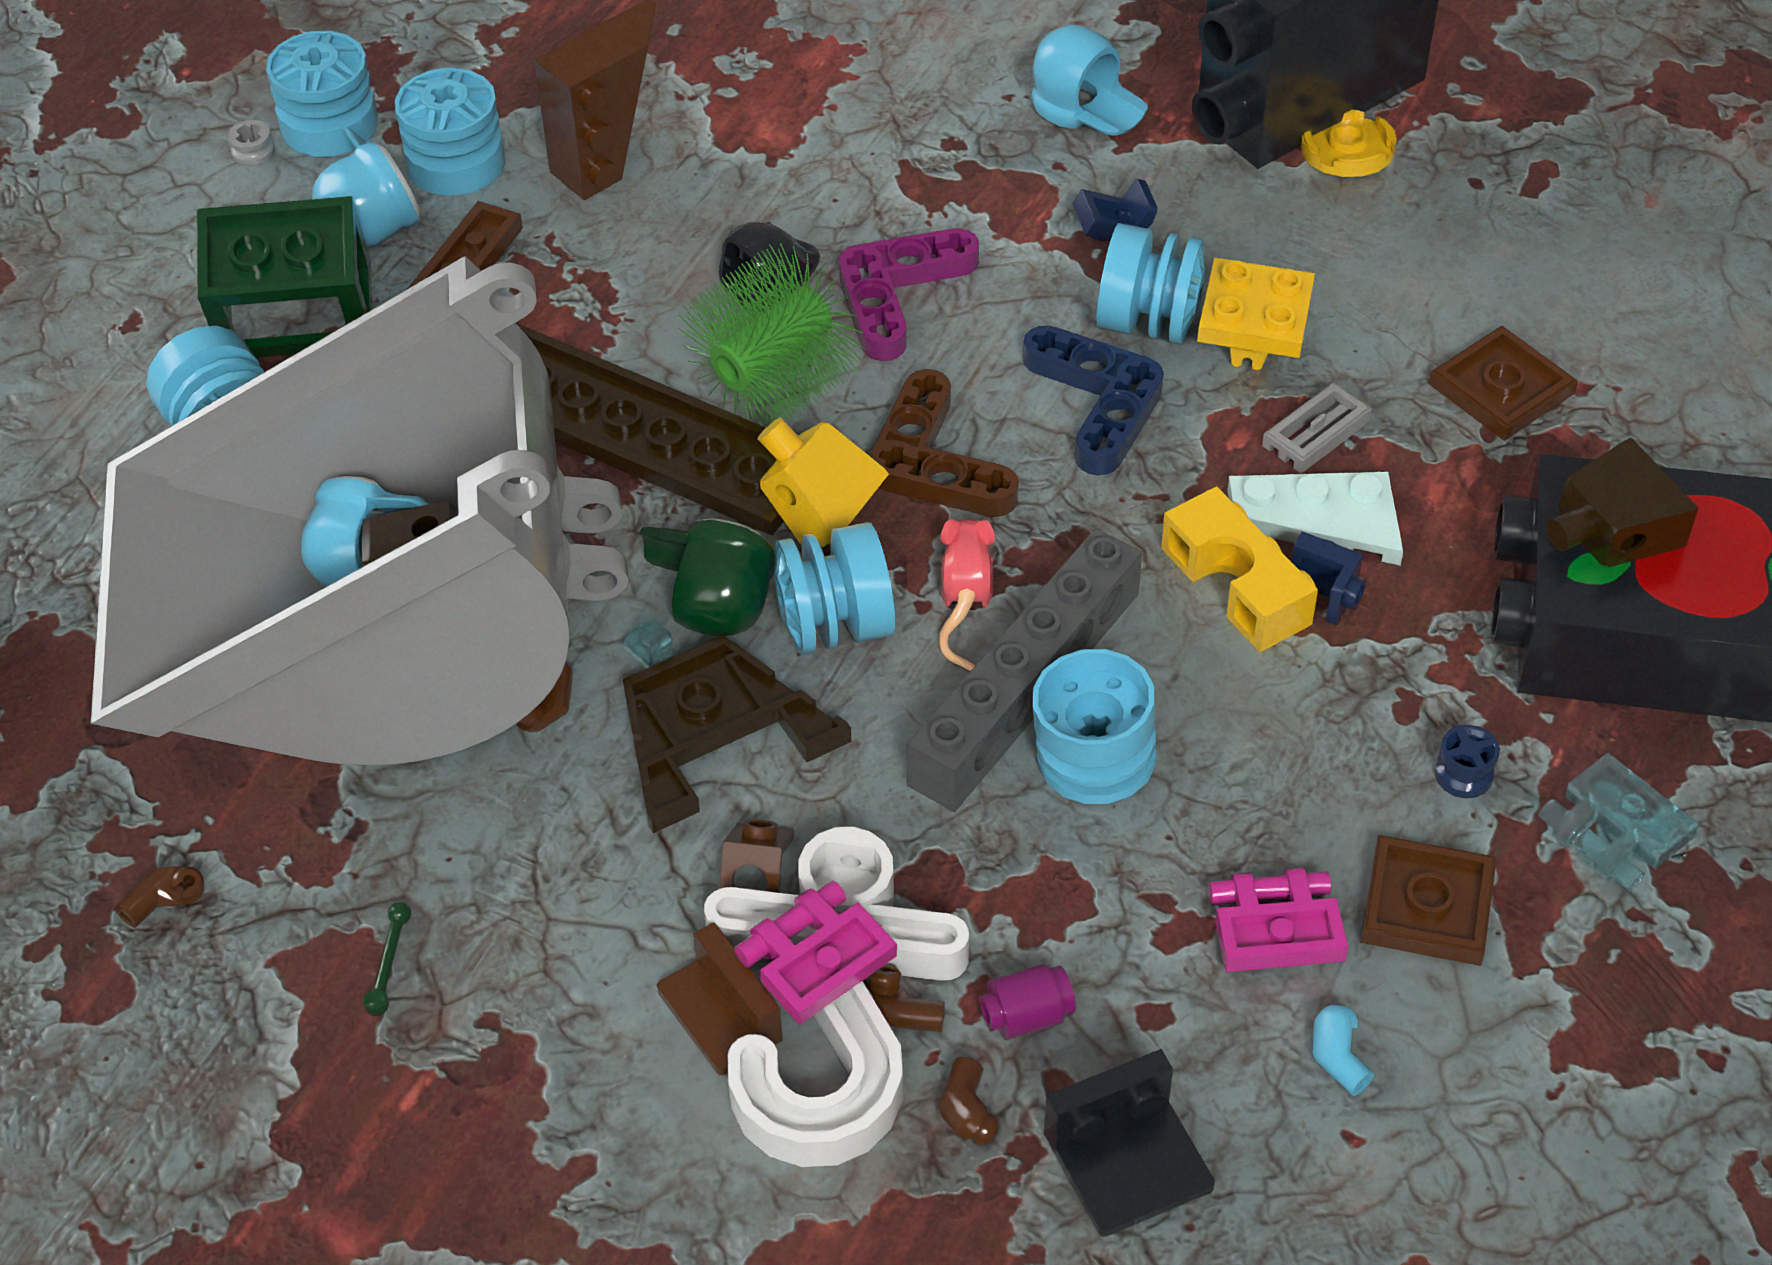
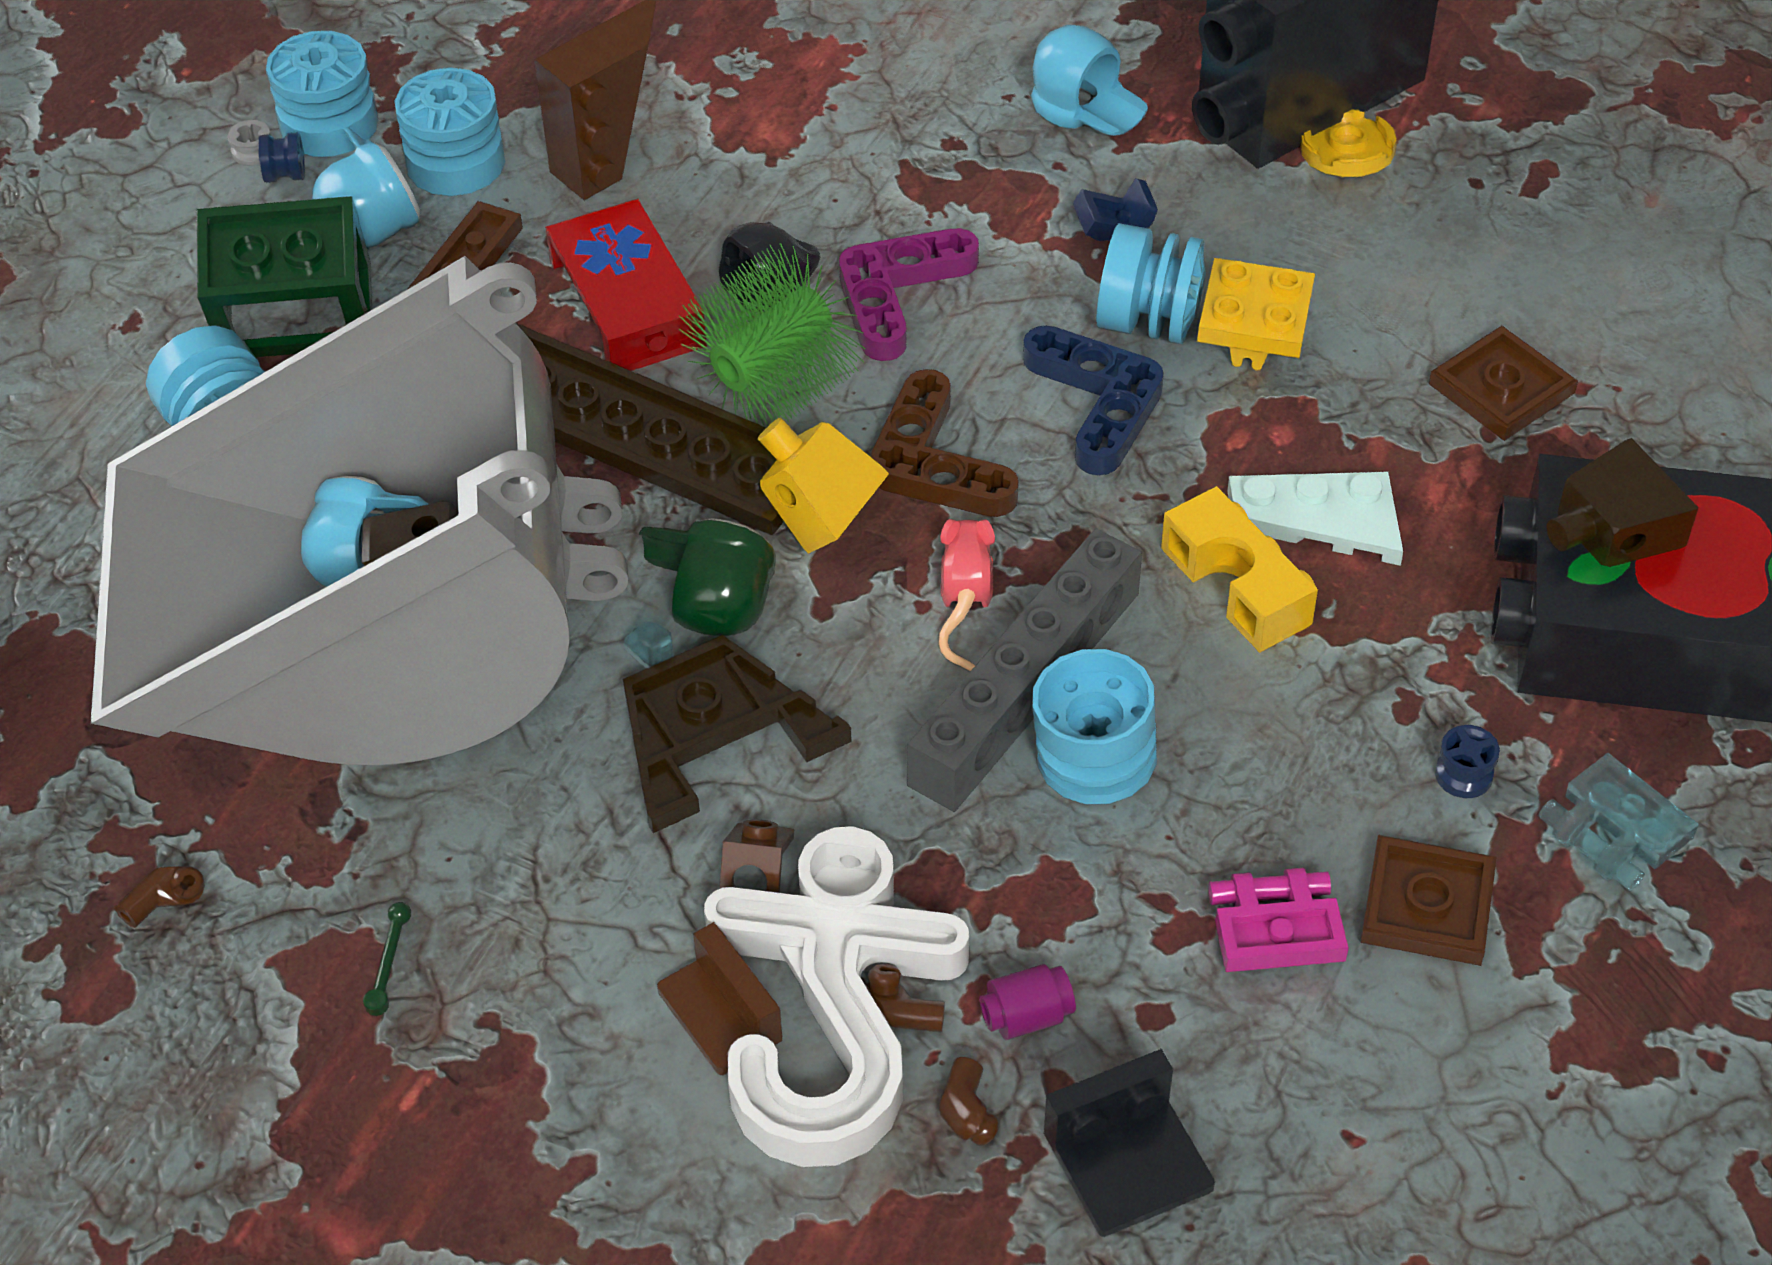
reddish brown arm [517,664,573,732] -> none
dark pink plate [734,880,897,1025] -> none
medium azure wheel [774,522,895,655] -> none
light grey tile [1262,382,1372,474] -> none
dark blue bracket [1291,531,1366,625] -> none
medium azure arm [1312,1005,1374,1096] -> none
none -> dark blue wheel [258,132,305,183]
none -> red panel [546,199,707,371]

